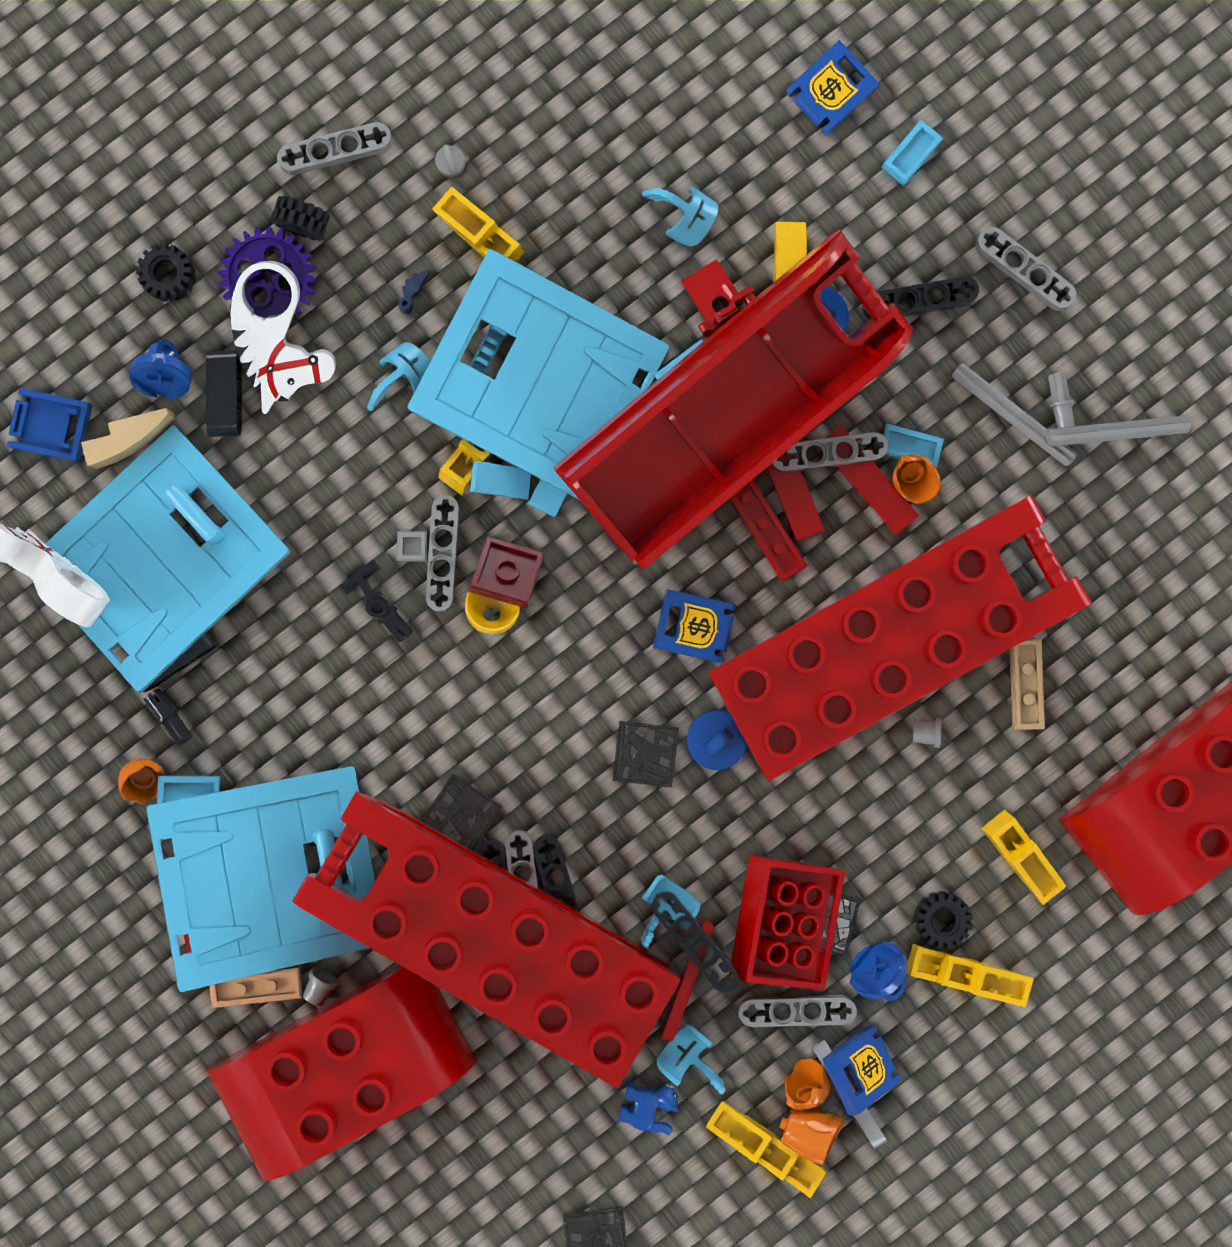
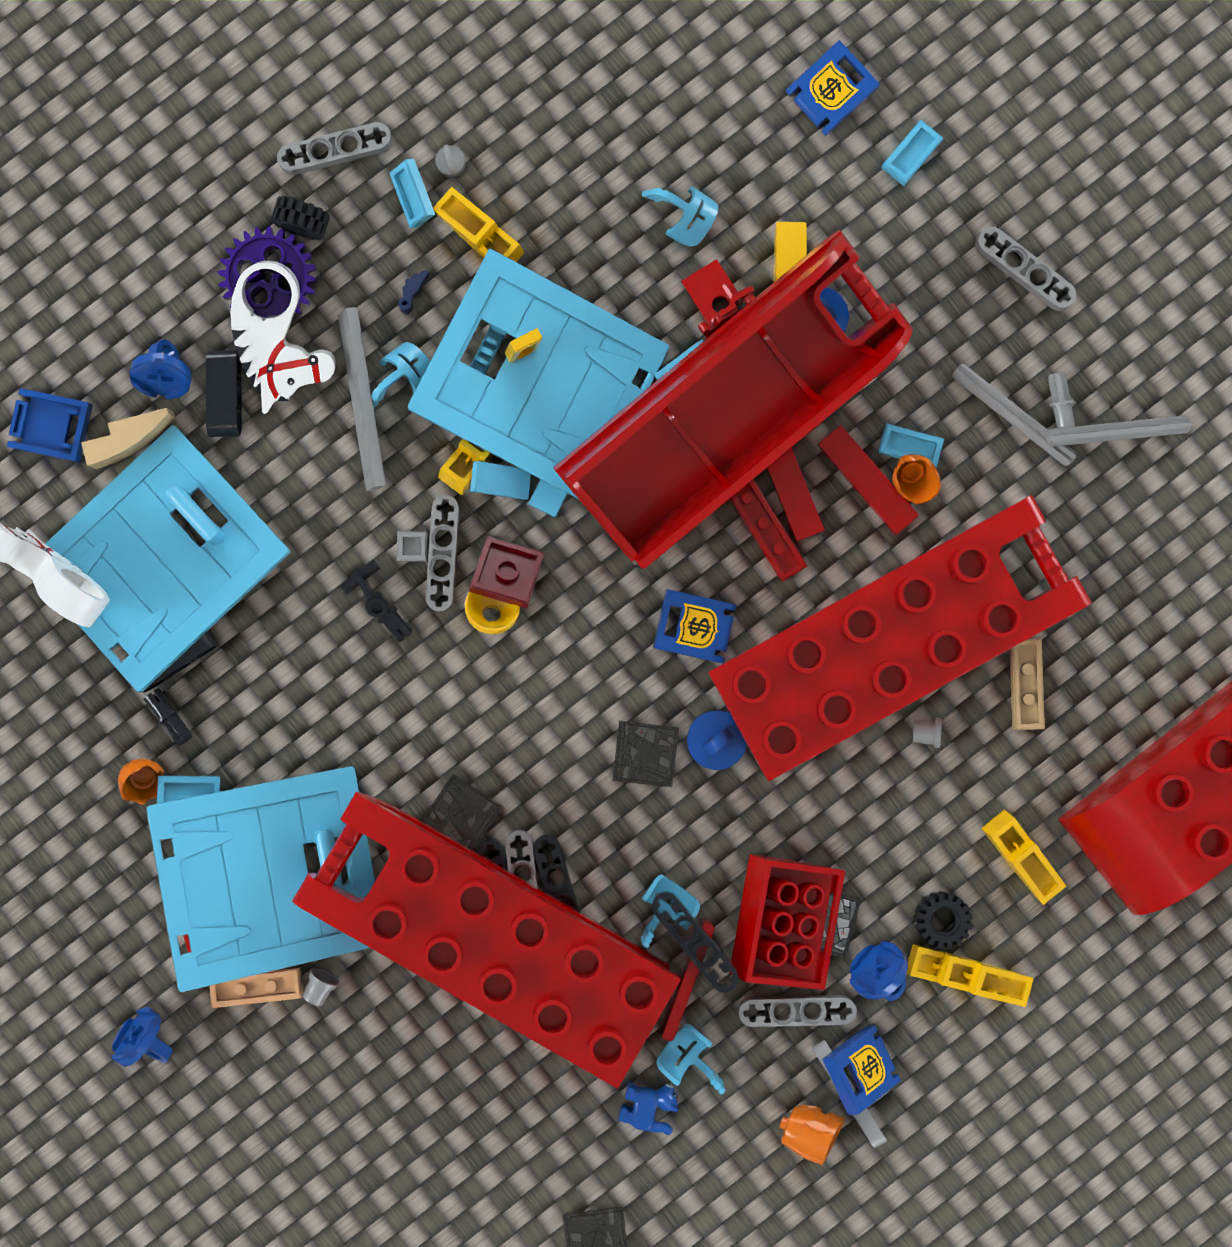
black tyre [136,243,196,302] -> none
red brick [206,965,477,1181] -> none
yellow slope [706,1101,828,1198] -> none
light grey beam [771,432,888,473] -> none
orange hair [784,1058,831,1111] -> none
black beam [862,276,979,320] -> none
none -> blue tile [111,1007,173,1067]
none -> light grey tile [338,307,386,492]
none -> medium azure tile [389,159,435,228]
none -> yellow tile [505,328,543,363]

